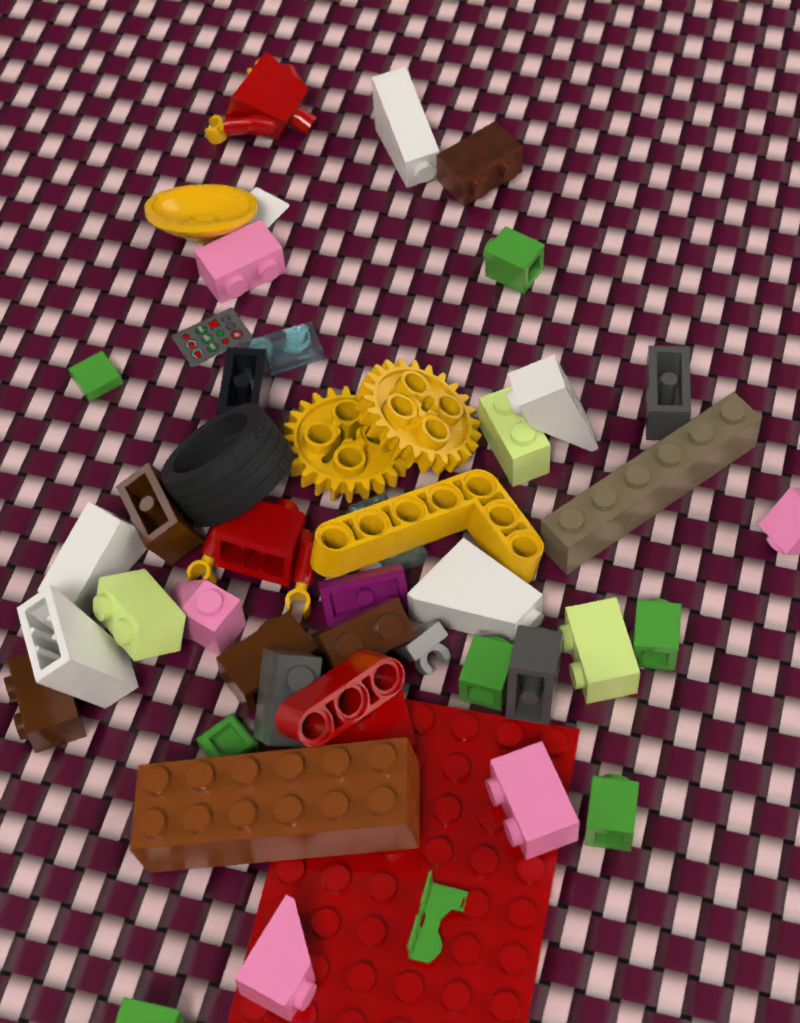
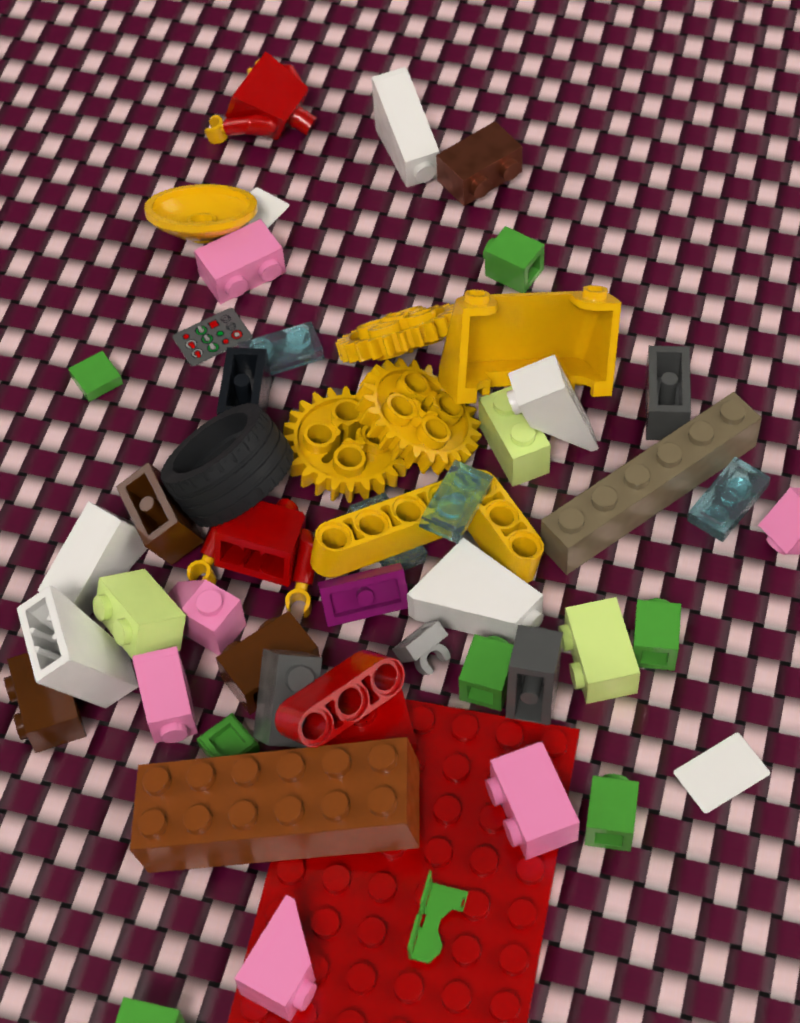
reddish brown brick [310,597,416,672] -> none
none -> bright pink slope [132,646,198,743]
none -> yellow gear [335,303,454,363]
none -> clear light blue plate [419,460,494,544]
none -> yellow windscreen [438,285,622,404]
none -> white sticker [674,733,770,814]
none -> clear light blue plate [687,456,771,542]

